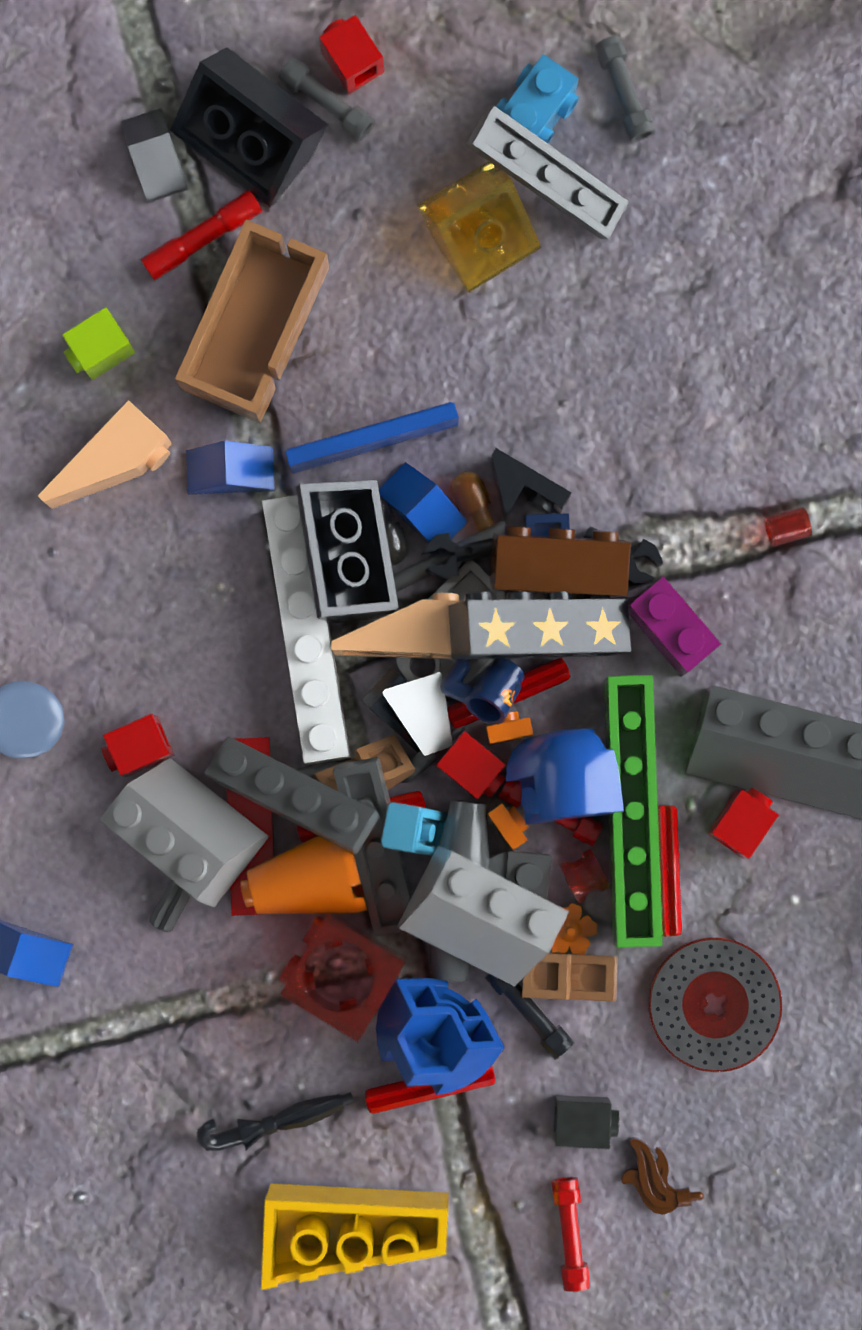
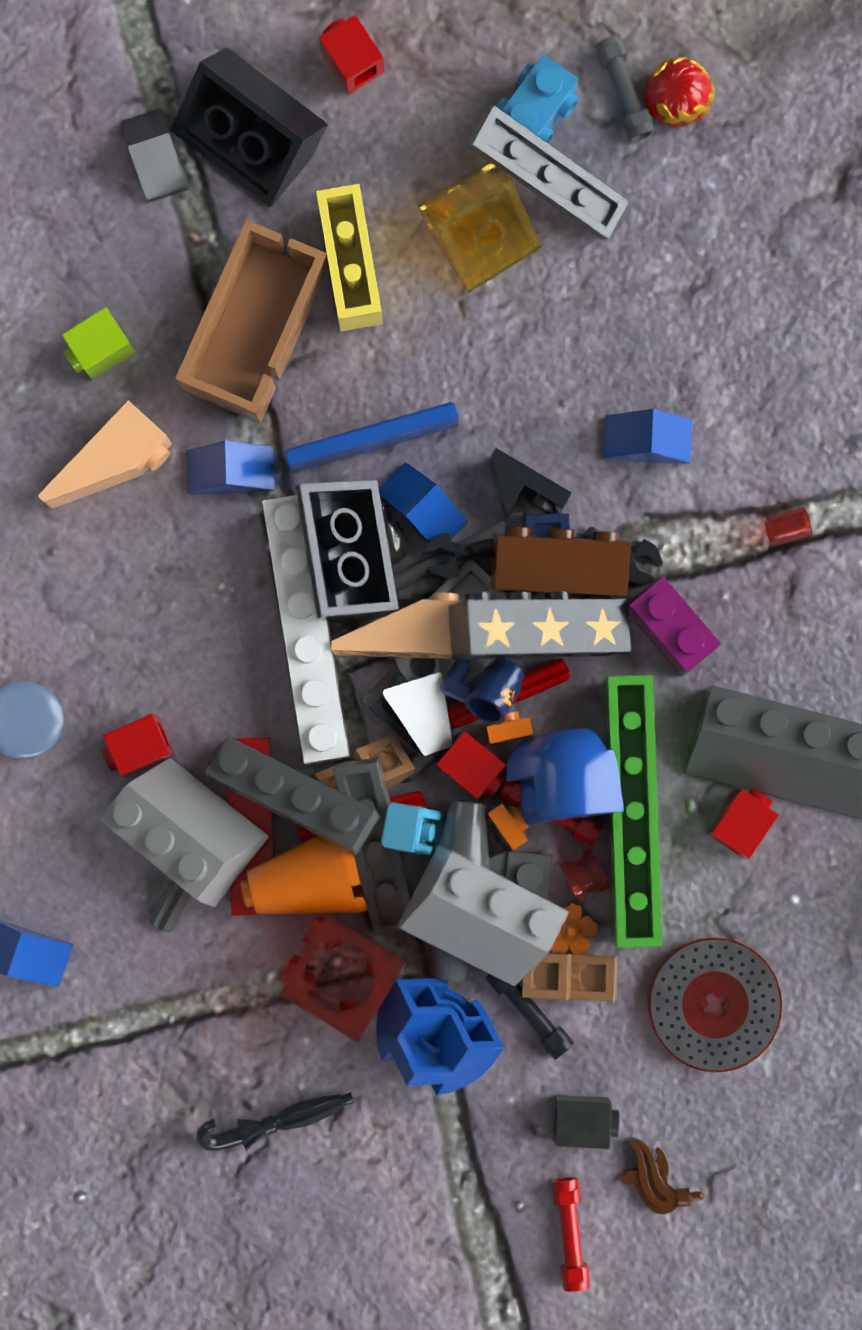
red piece [140,190,263,281] -> none
yellow wedge [261,1183,449,1290] -> none
dark grey bar [279,57,375,141] -> none
red axle [365,1066,496,1114] -> none
clear orange cylinder [450,471,494,531] -> none
red axle [658,805,682,937] -> none
none -> light yellow brick [316,184,383,331]
none -> blue slope [603,409,692,464]
none -> red hair [643,57,715,128]

